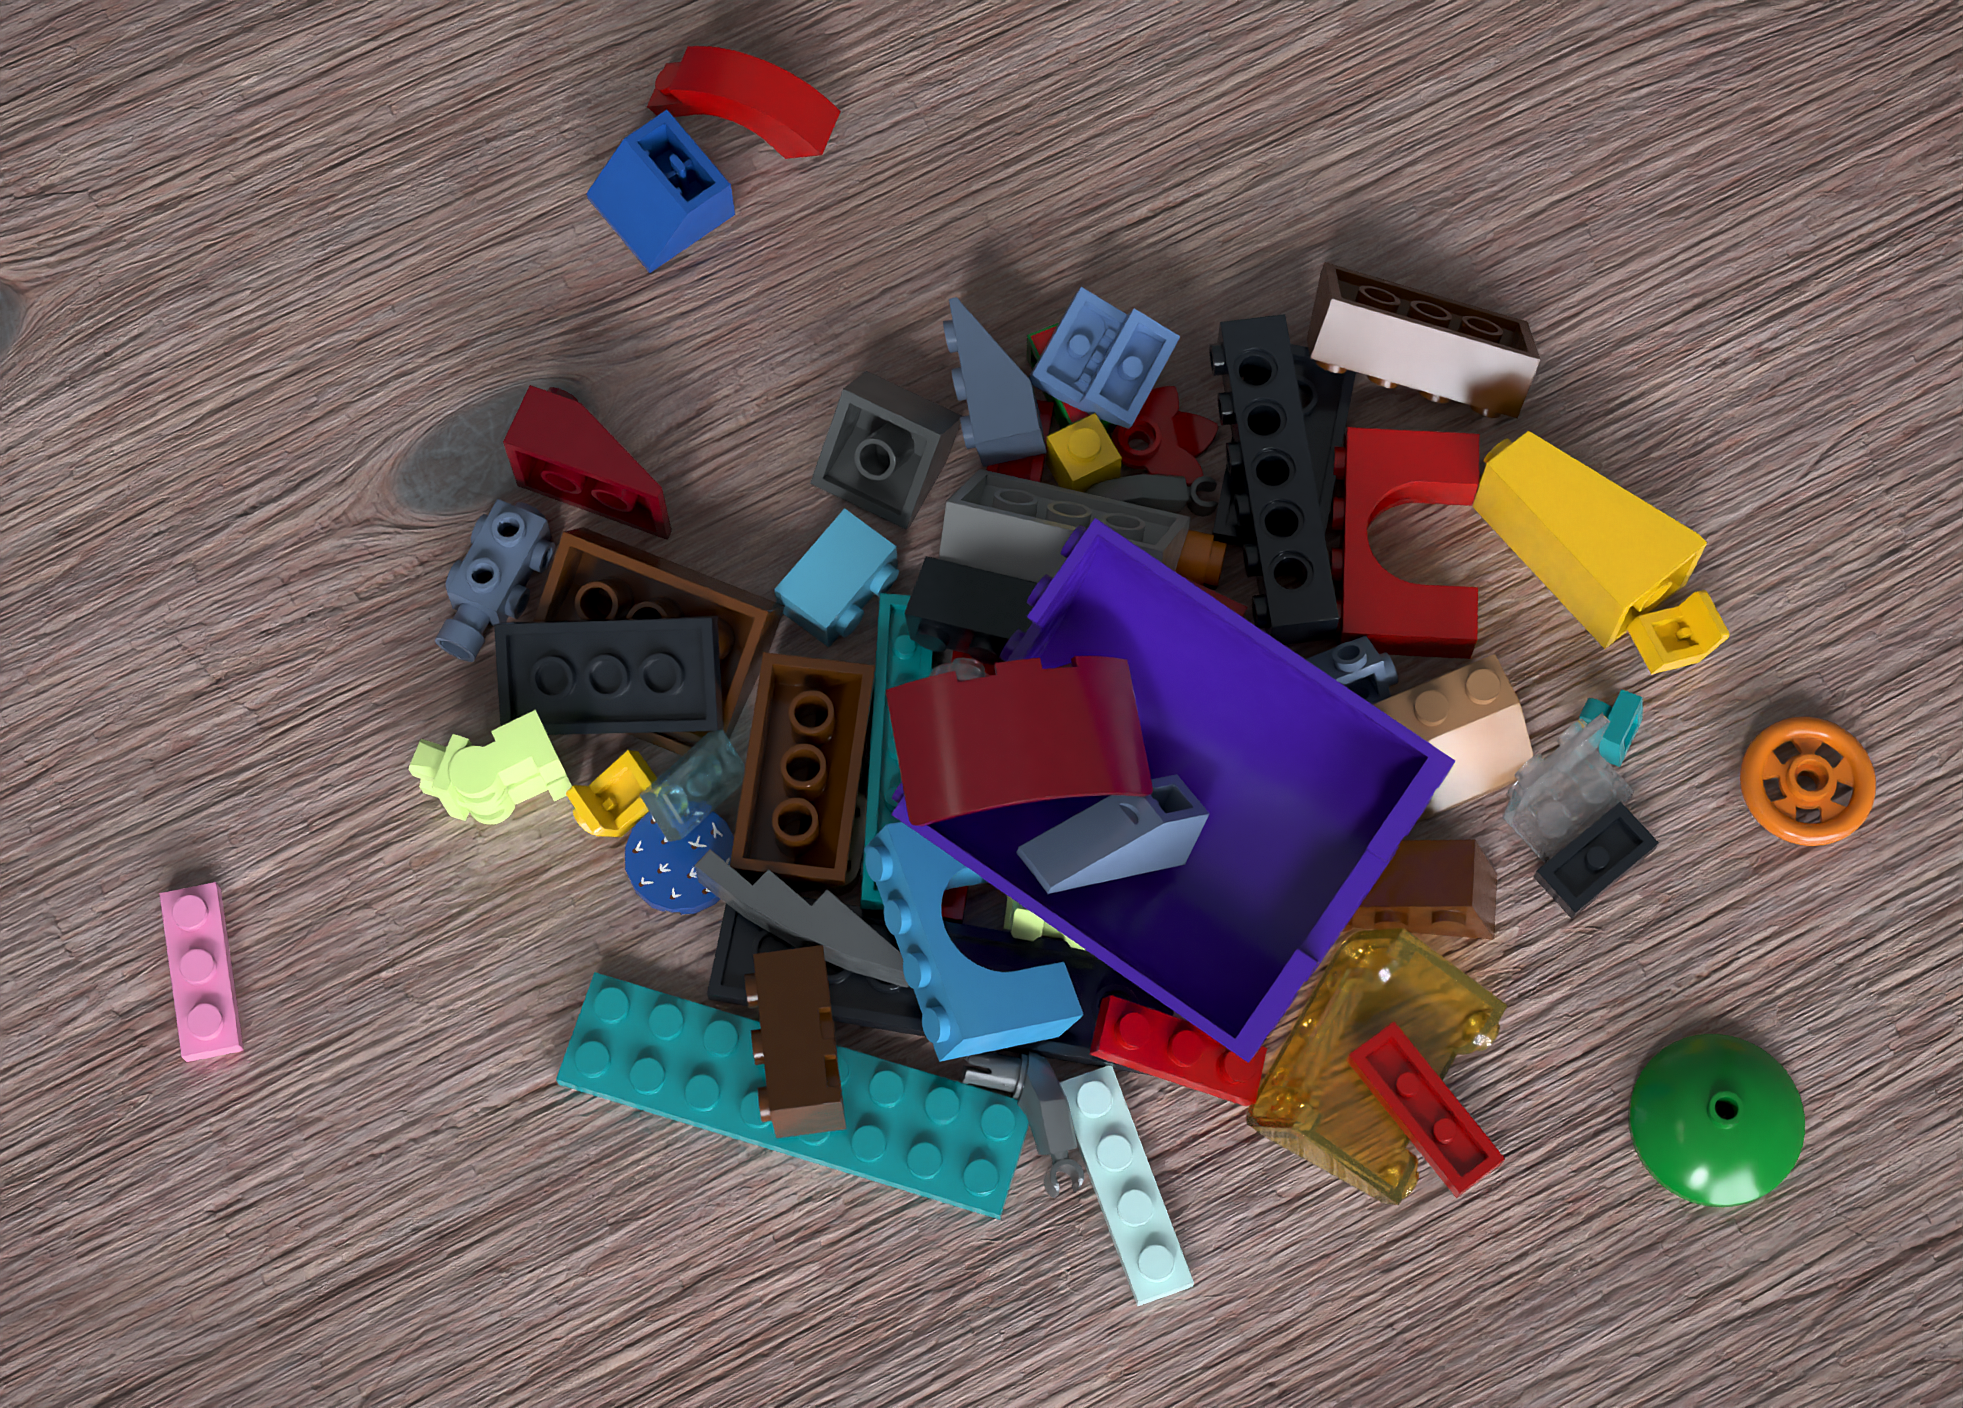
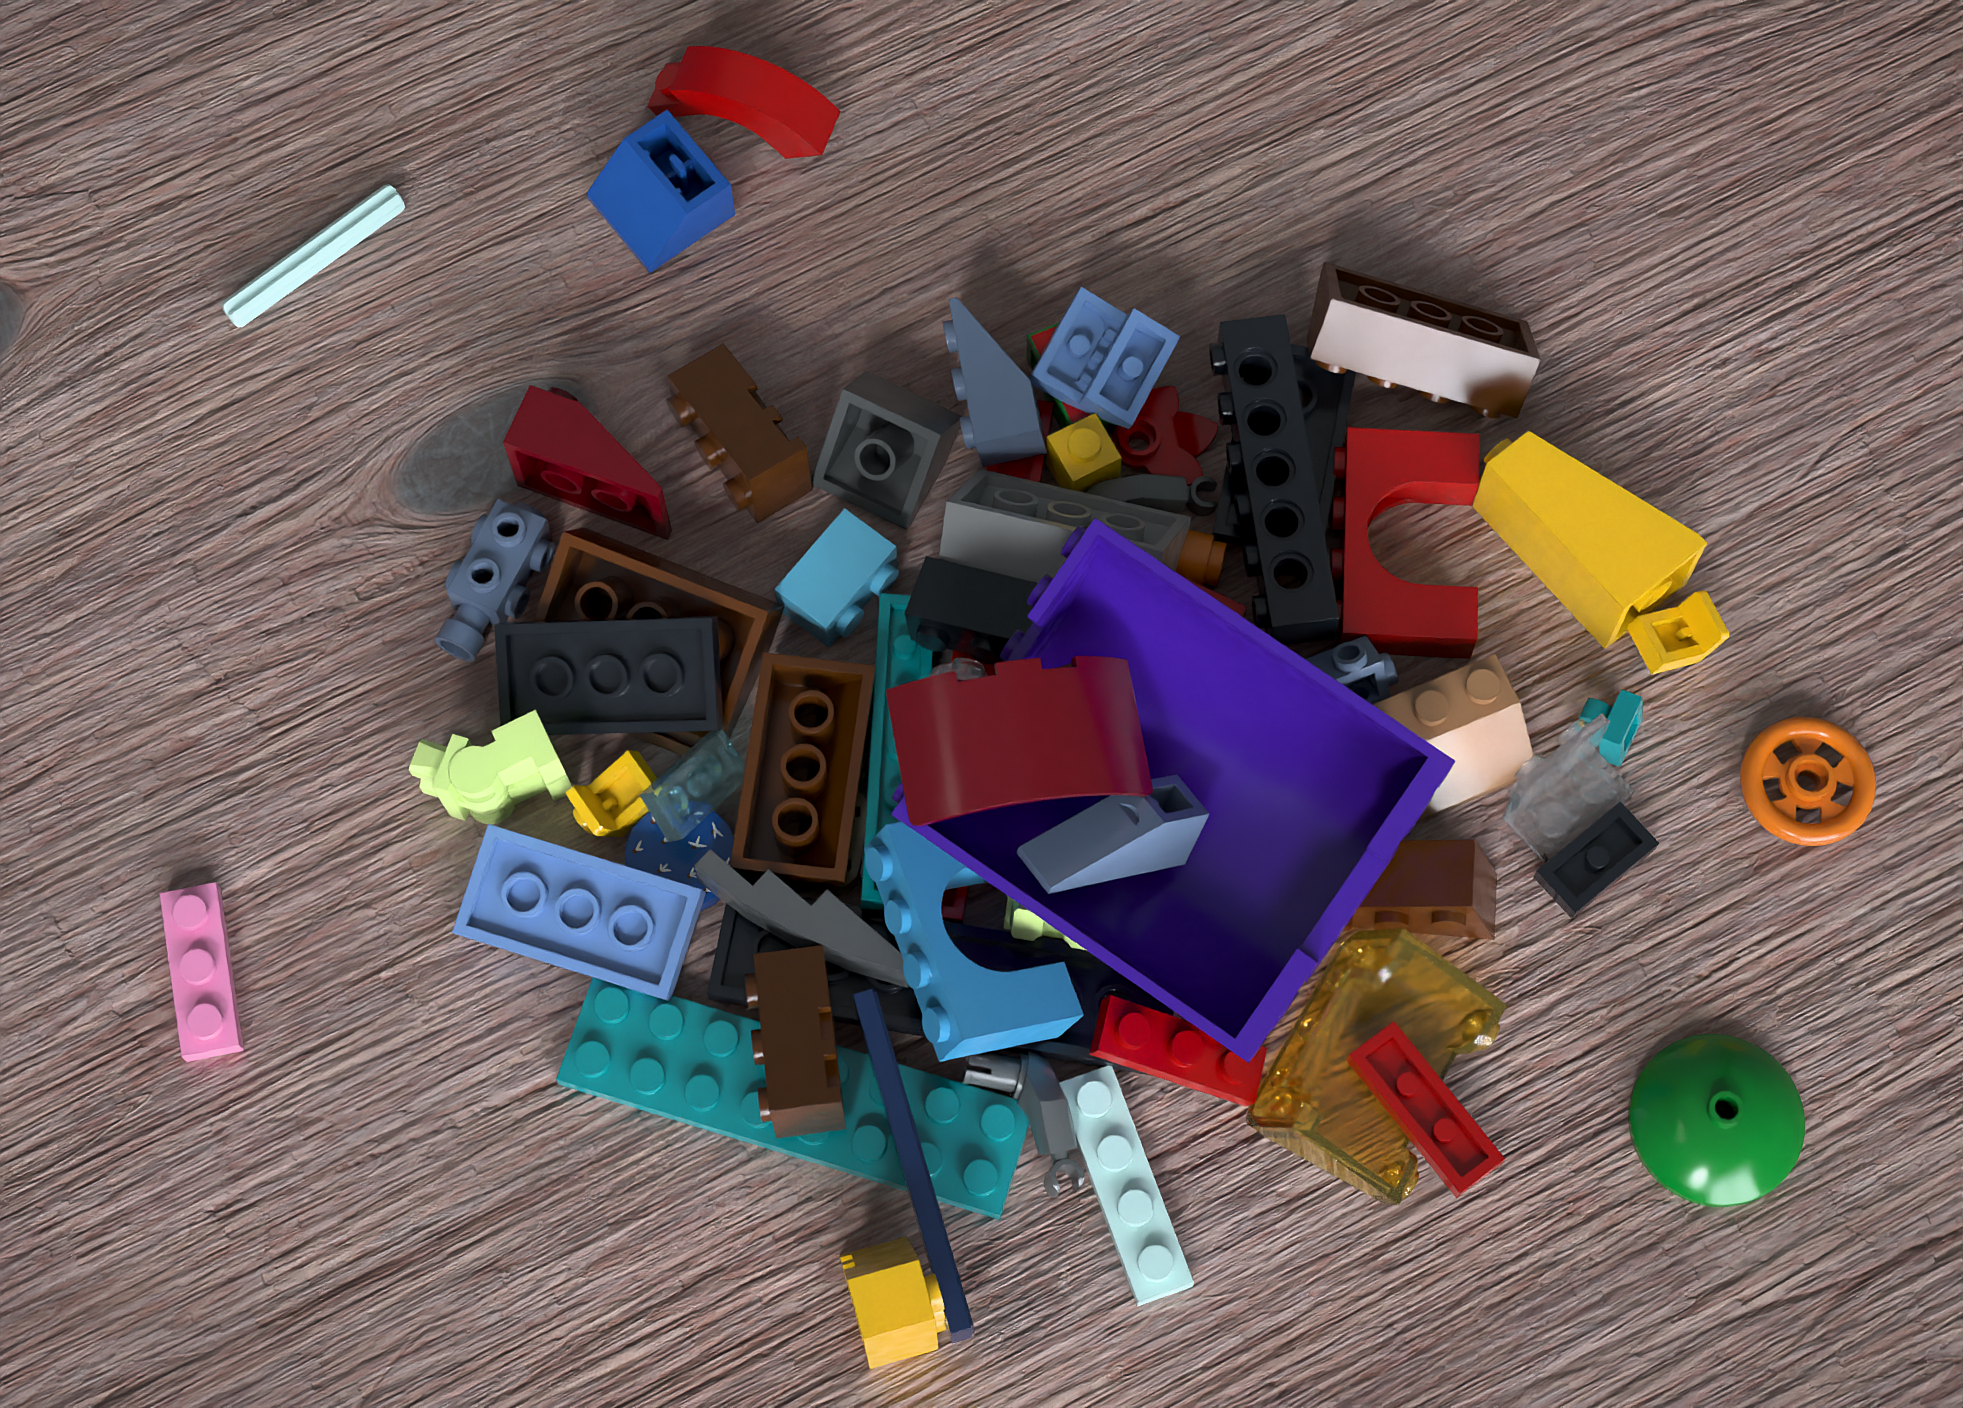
none -> light aqua axle [221,184,405,327]
none -> medium blue plate [452,824,706,1001]
none -> reddish brown wedge [666,343,812,523]
none -> yellow wedge [839,1236,946,1369]
none -> dark blue tile [853,989,974,1344]

